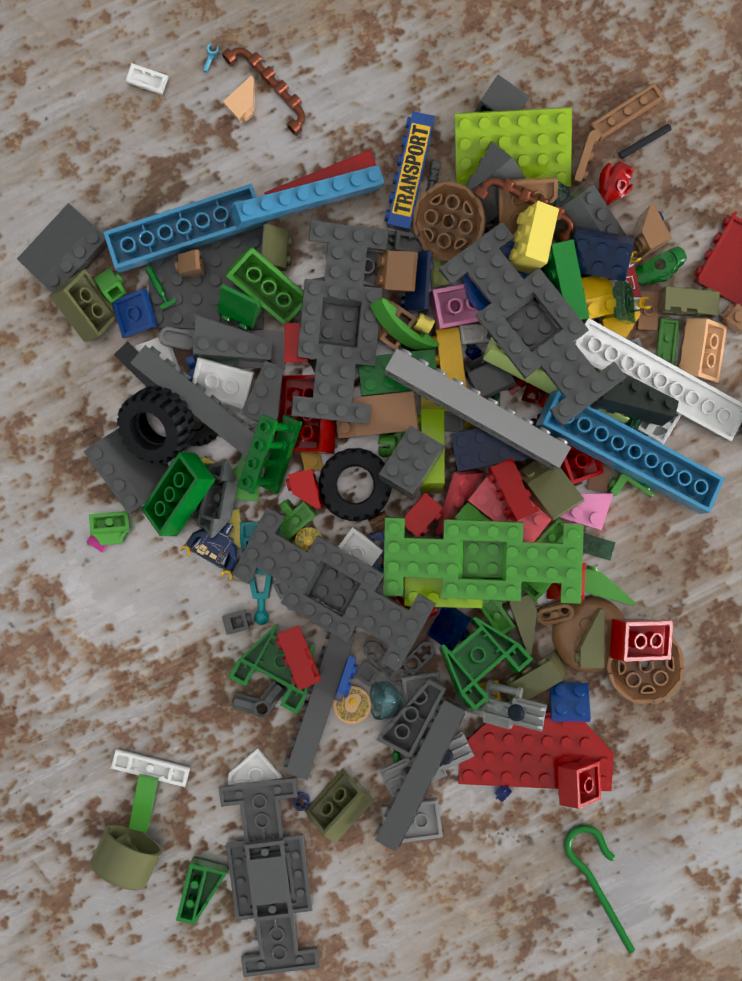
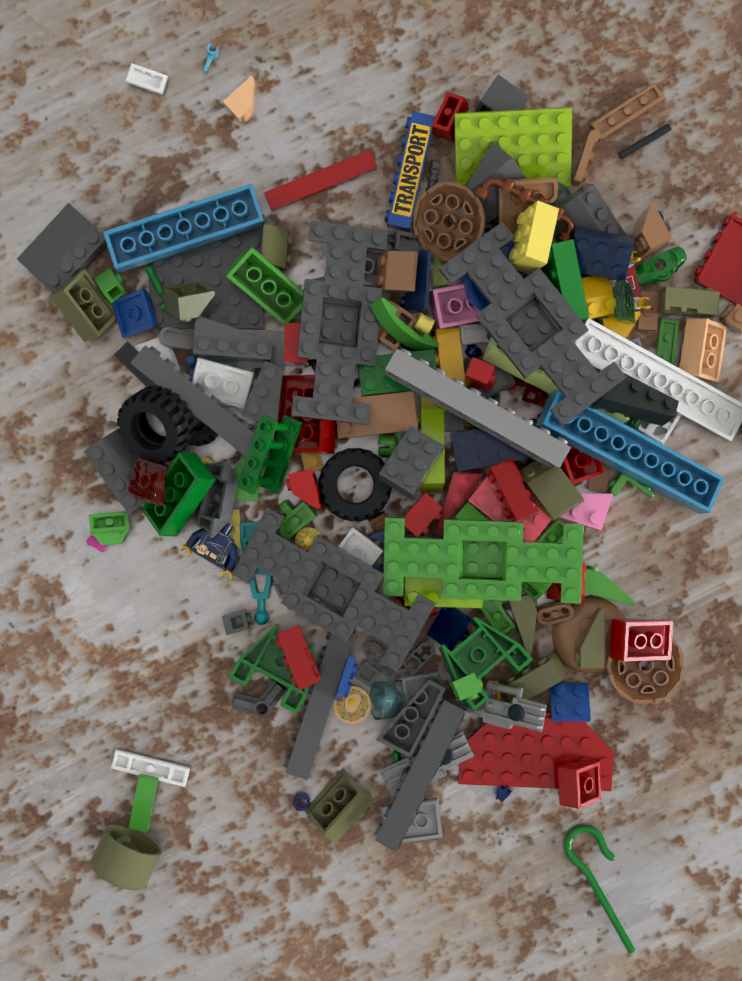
medium nougat slope [175,249,205,277] -> none
green wedge [176,858,229,925] -> none
green slope [217,284,264,331] -> none
dark grey piece [219,776,320,977] -> none
copper bar [221,47,305,136] -> none
white tile [228,748,283,785] -> none
dark azure brick [230,165,385,229] -> none
clear green plate [583,533,616,561] -> none
red animal [598,161,634,206] -> none
none -> clear red slope [128,457,166,506]
none -> olive slope [163,282,215,322]
none -> red brick [431,92,469,142]
none -> bright green brick [450,673,483,702]
none -> red brick [465,357,497,393]

